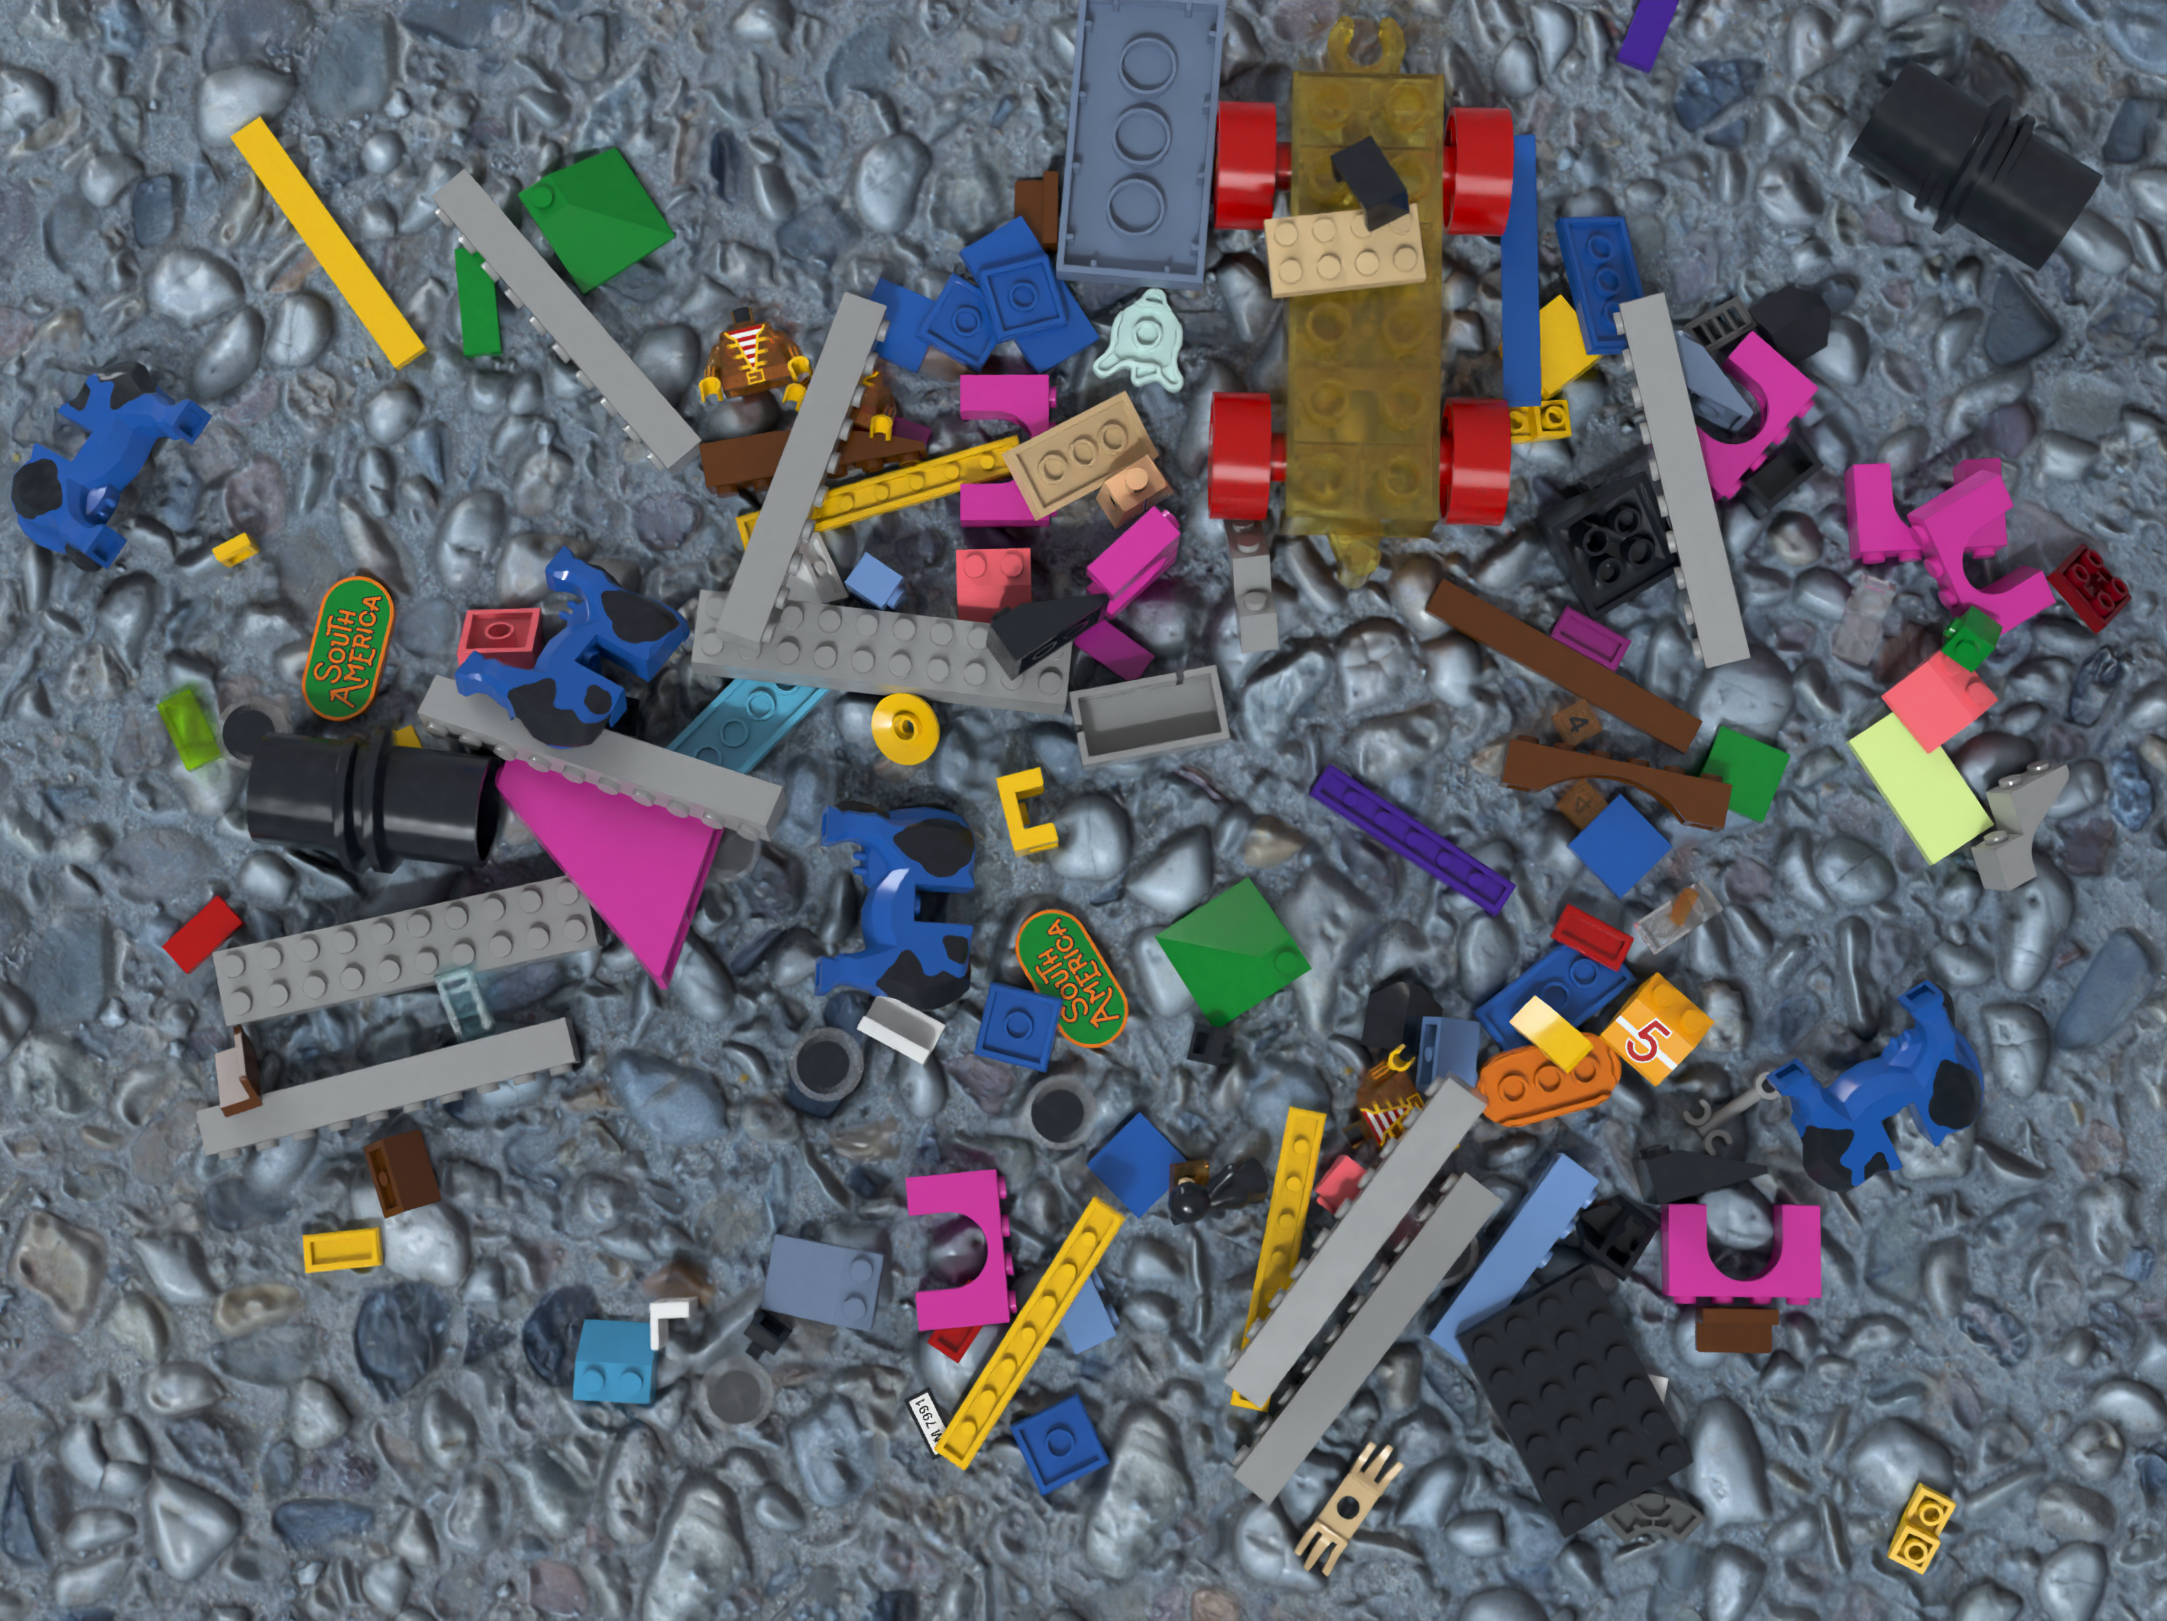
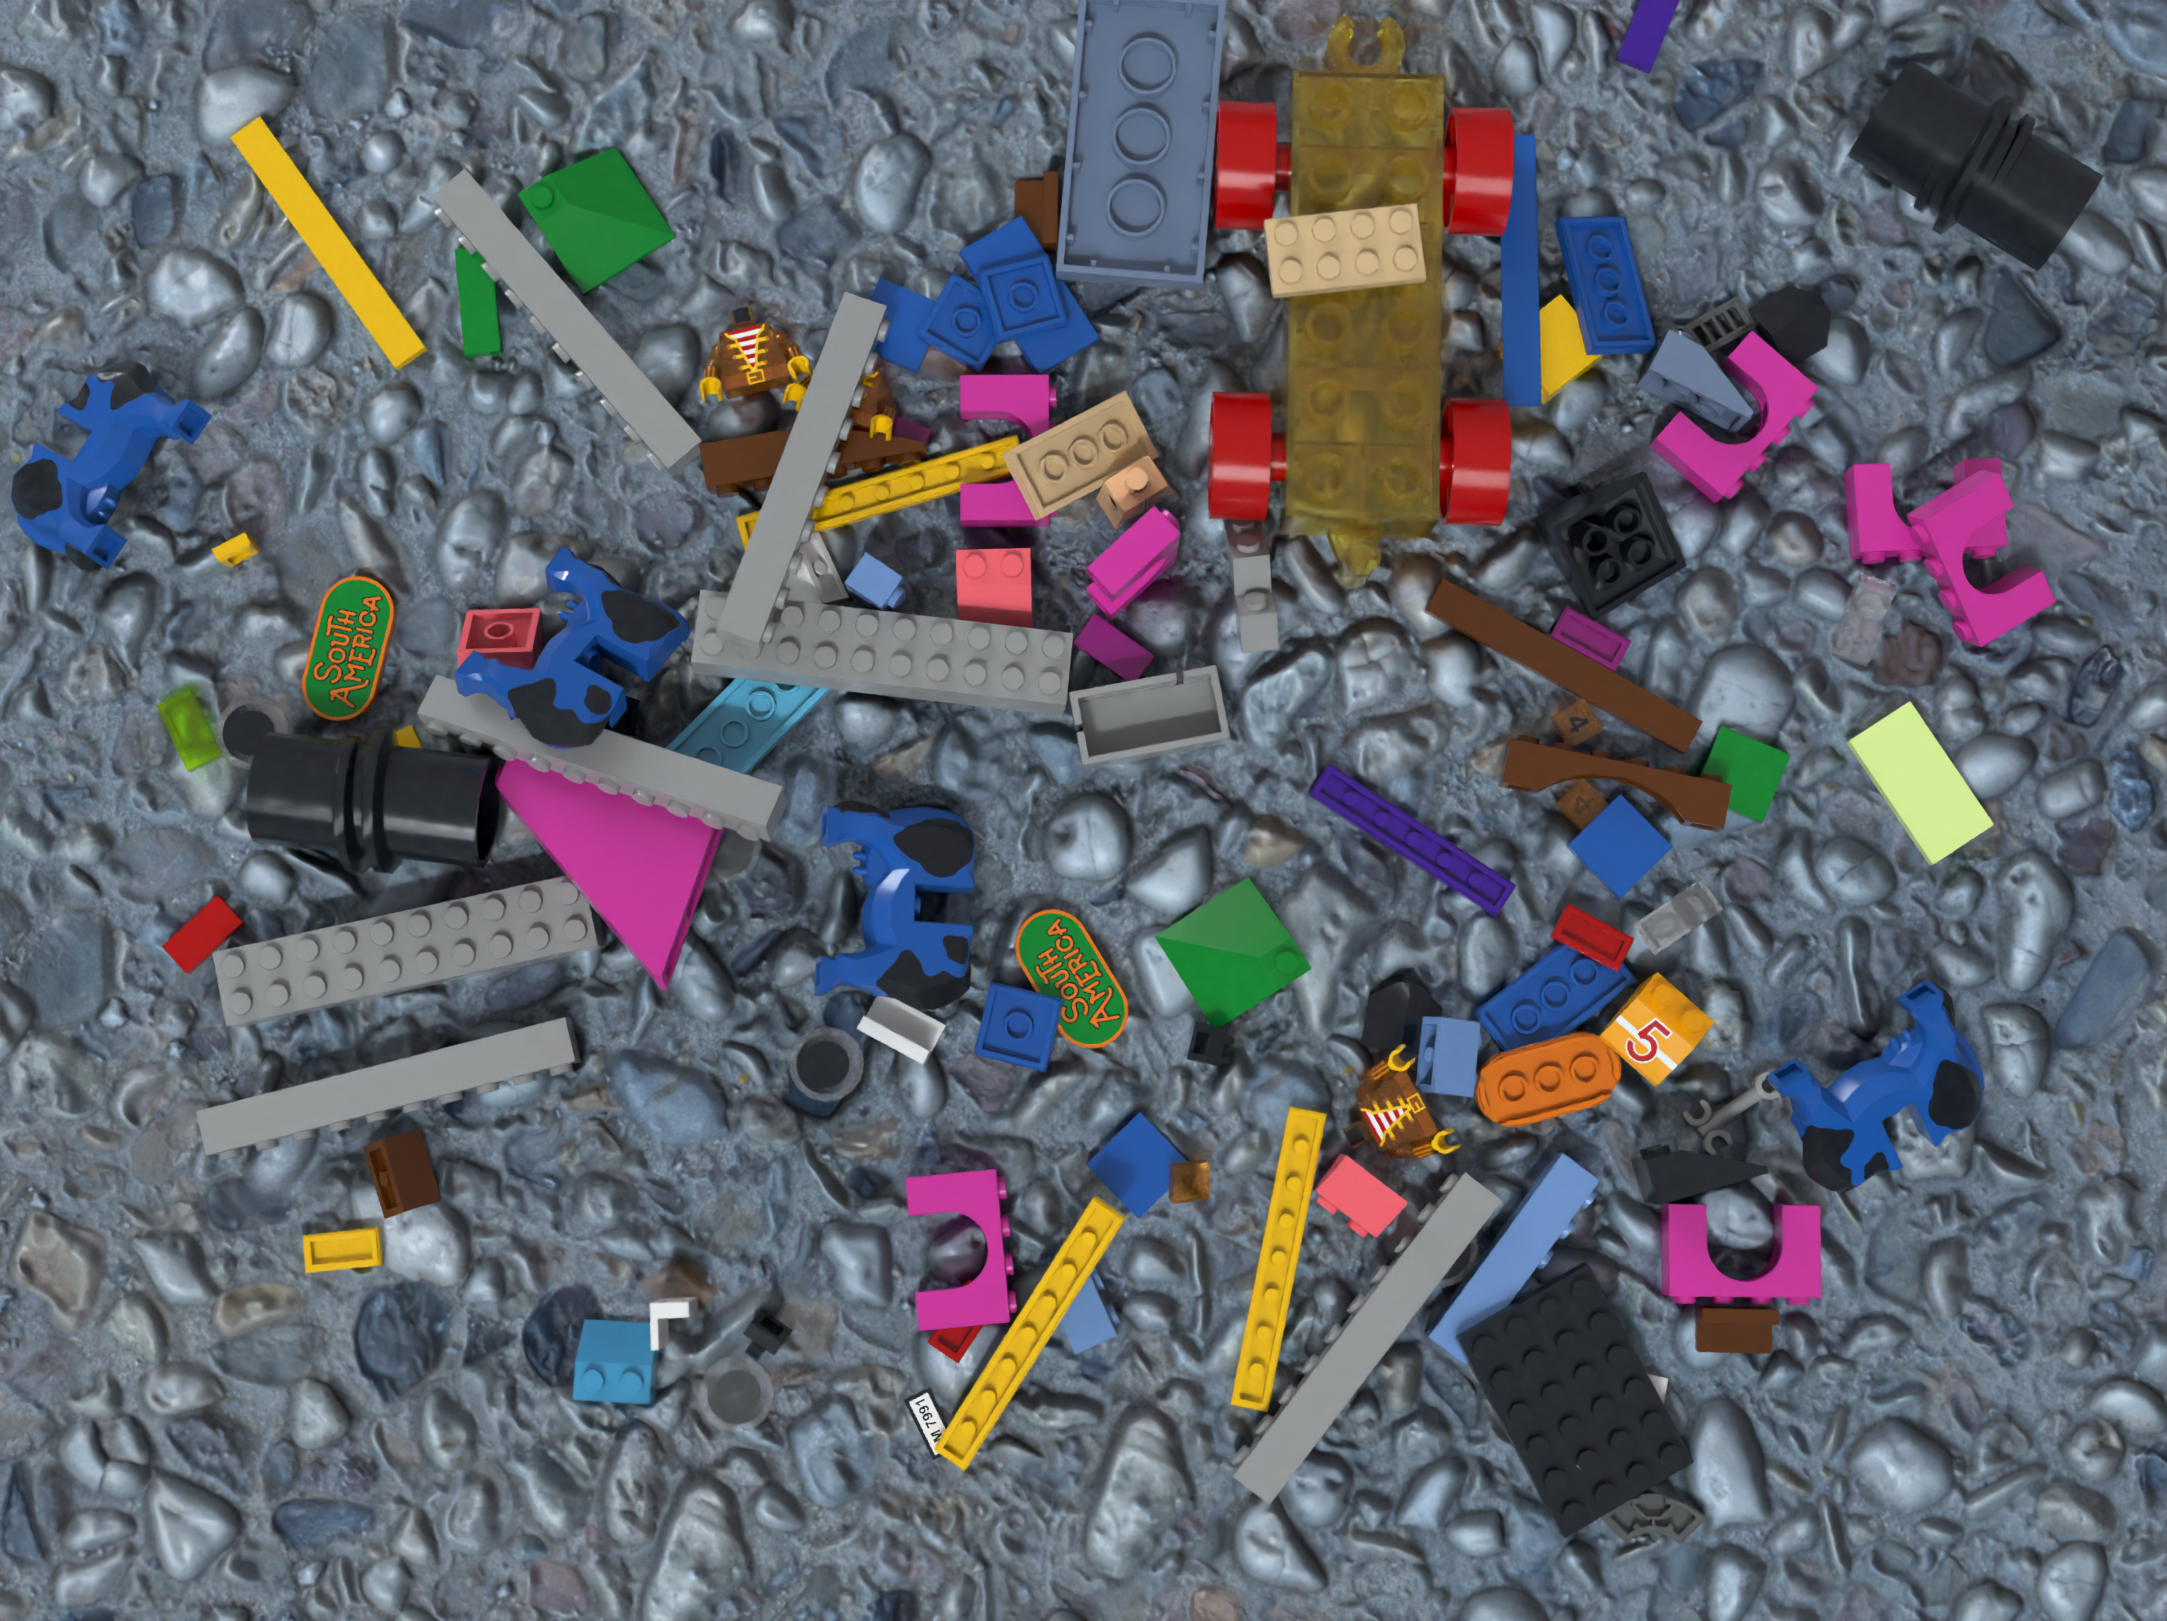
panel [214,1024,263,1118] -> none
clear light blue slope [434,965,496,1044] -> none
sand blue slope [761,1234,887,1331] -> none
yellow dish [871,693,940,765] -> none
black slope [986,593,1110,681] -> none
yellow panel [996,767,1059,858] -> none
blue tile [1009,1392,1110,1496] -> none
tile [1024,1075,1098,1150] -> none
light aqua tile [1093,288,1184,393] -> none
black piece [1168,1156,1269,1225] -> none
light grey brick [1223,1070,1488,1408] -> none
tan piece [1294,1441,1404,1576] -> none
black panel [1330,136,1410,232] -> none
yellow slope [1509,400,1572,445] -> none
yellow slope [1509,995,1594,1074] -> none
black slope [1575,1194,1660,1281] -> none
light grey brick [1613,292,1751,669] -> none
clear orange tile [1666,887,1699,928] -> none
black panel [1736,438,1824,520] -> none
coral slope [1880,648,1998,754] -> none
yellow slope [1887,1482,1956,1575] -> none
green brick [1941,605,2003,673] -> none
light grey arch [1971,760,2069,891] -> none
dark red tile [2046,543,2132,634] -> none

